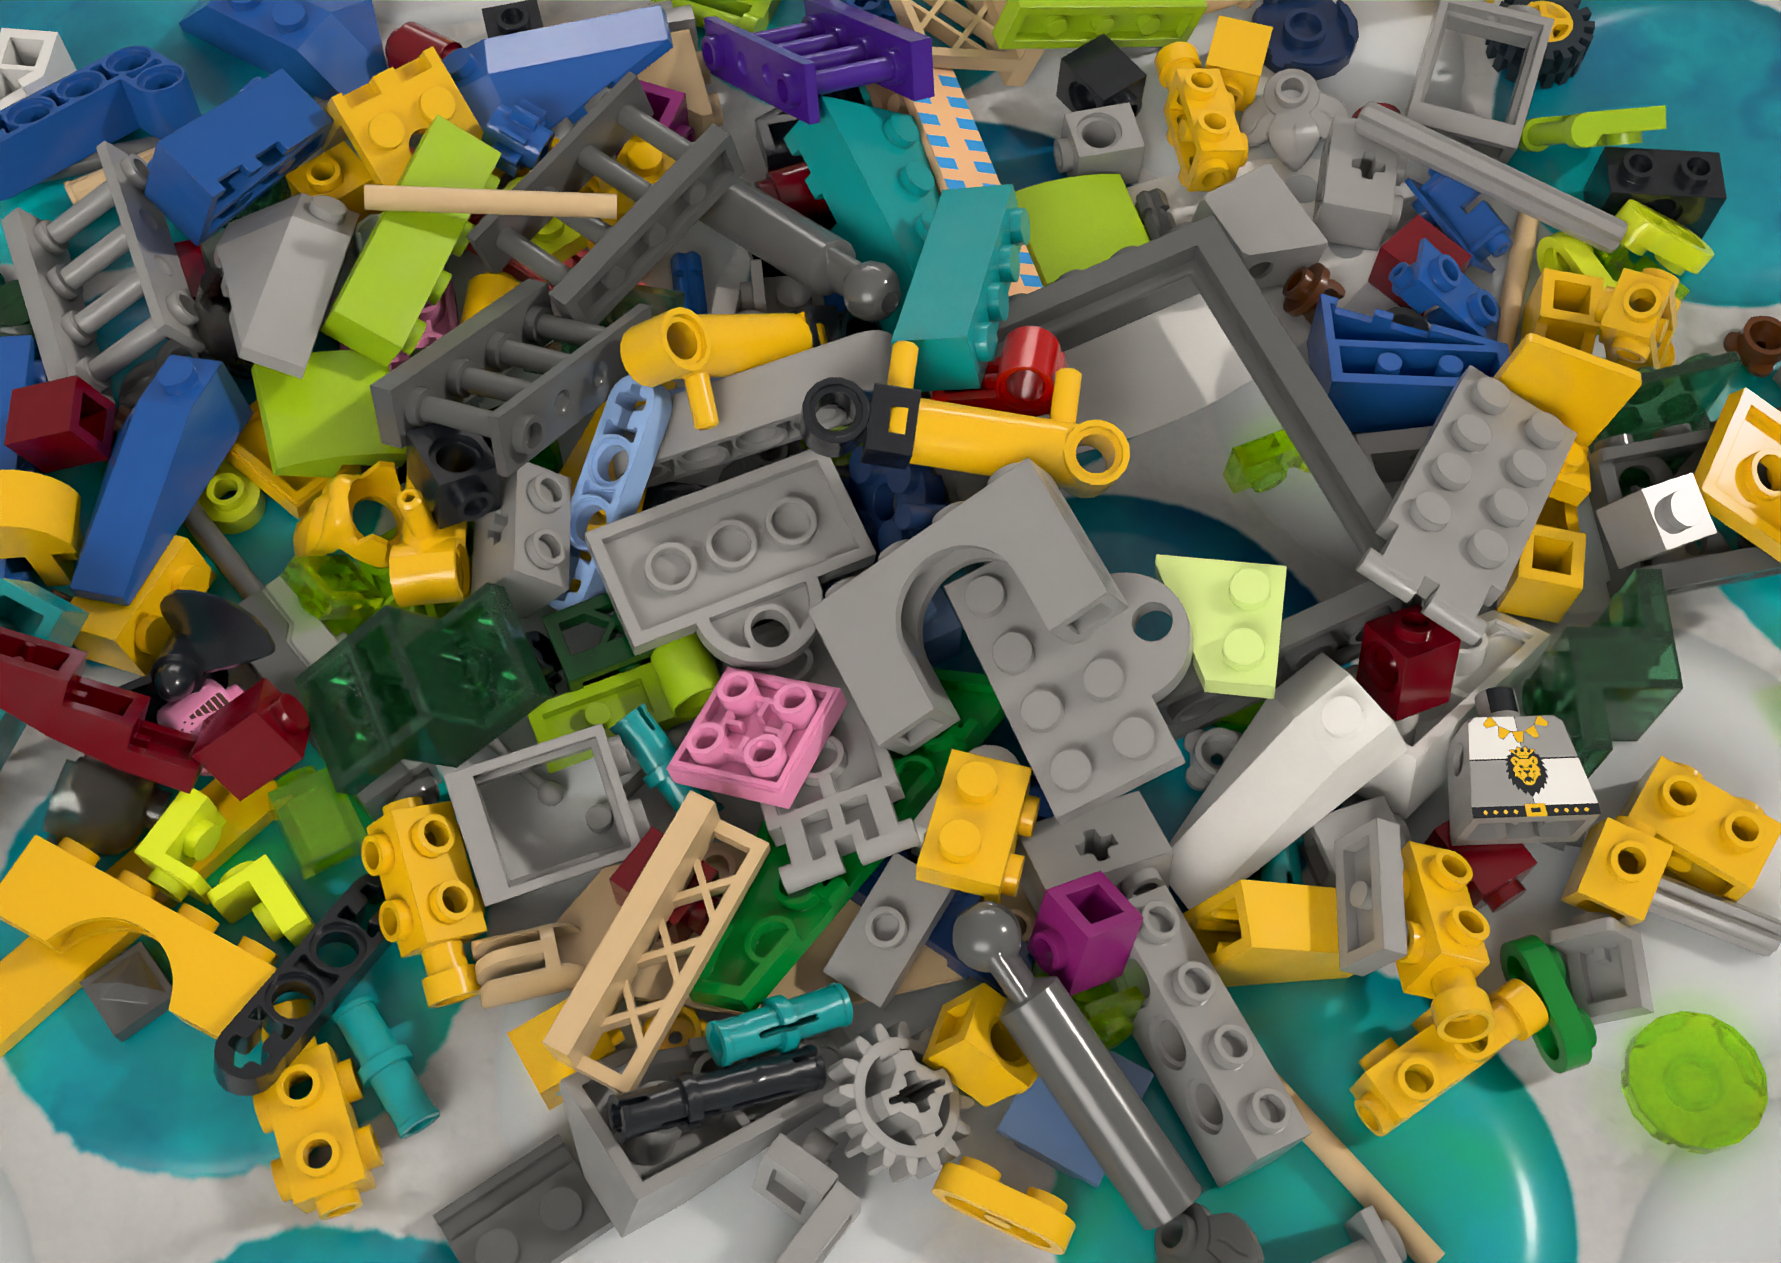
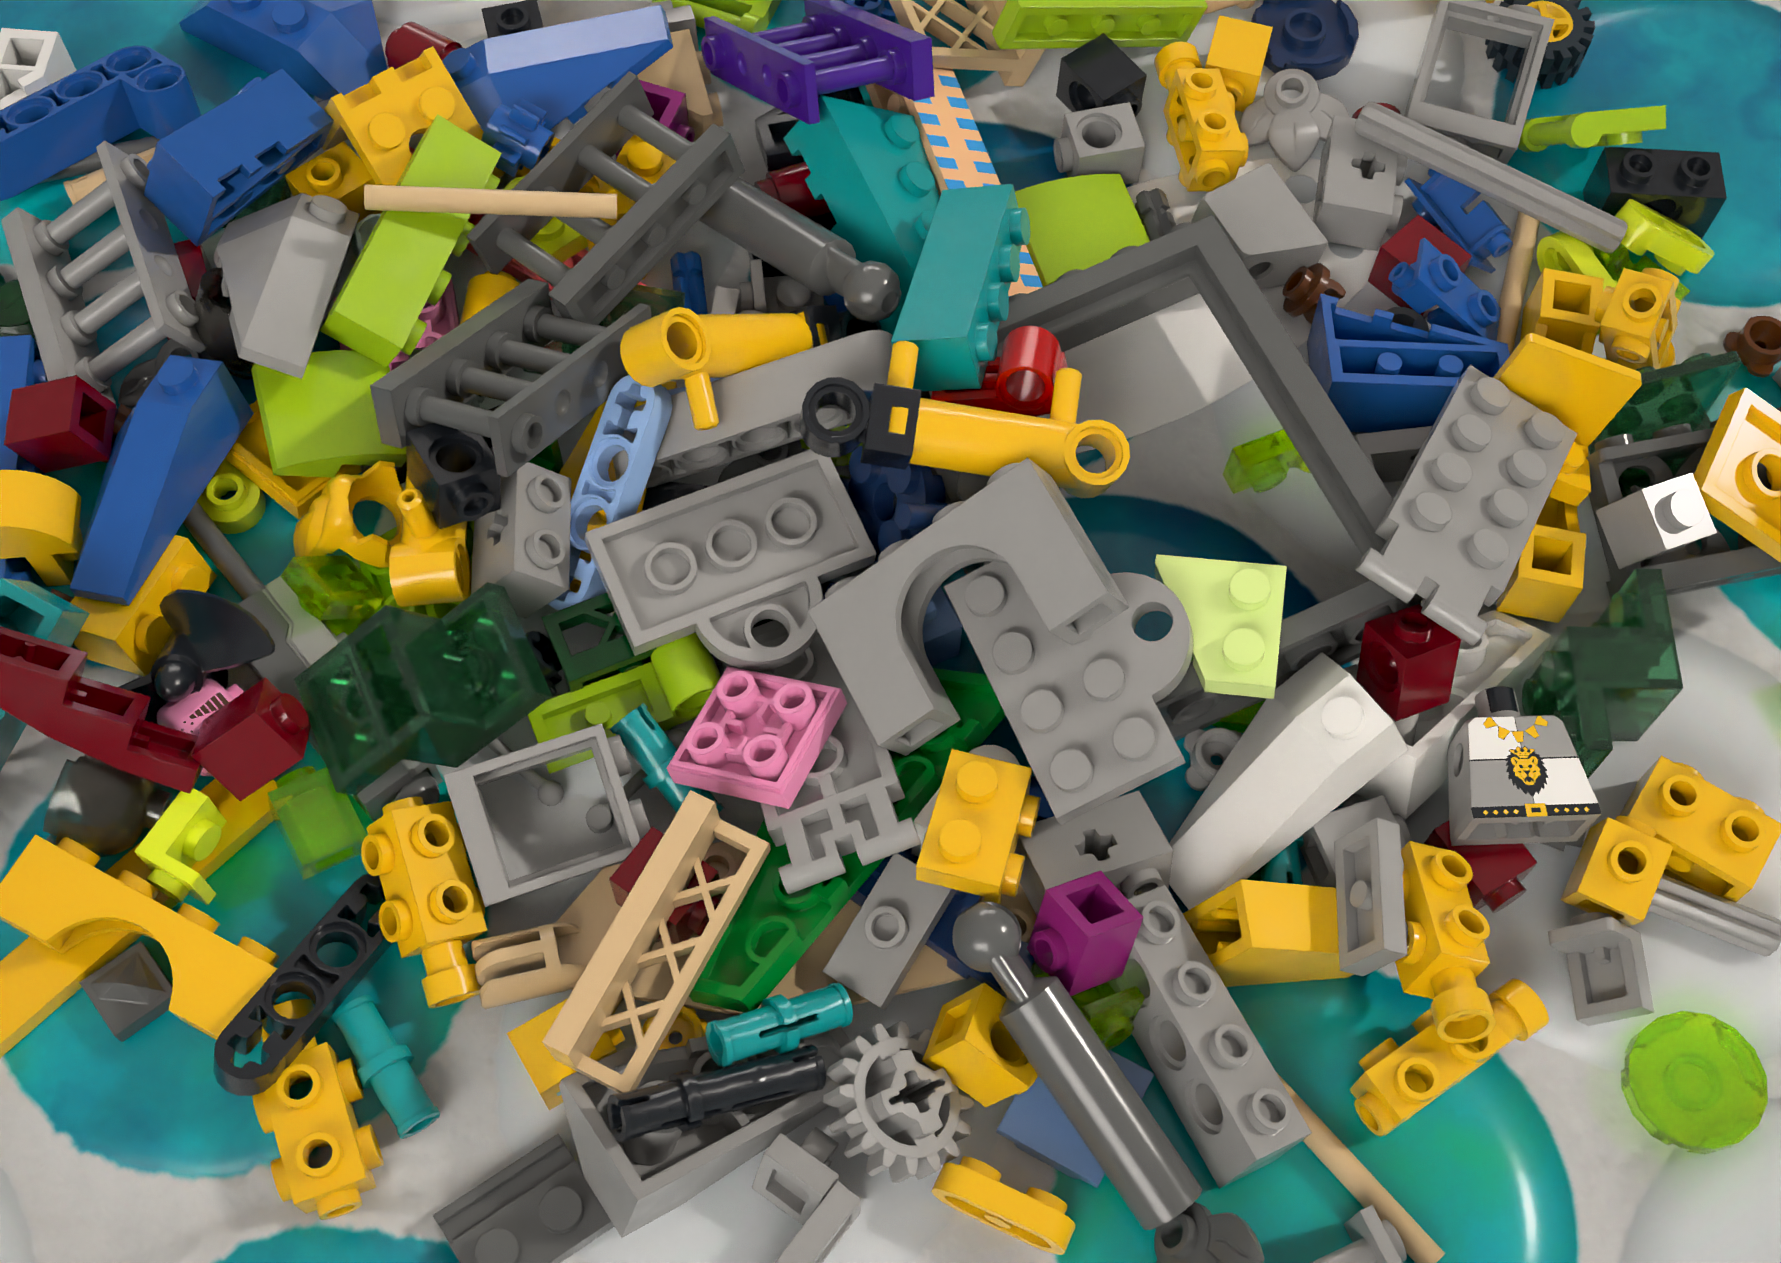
neon yellow bracket [206,854,316,948] -> none
green plate [1500,934,1597,1074] -> none

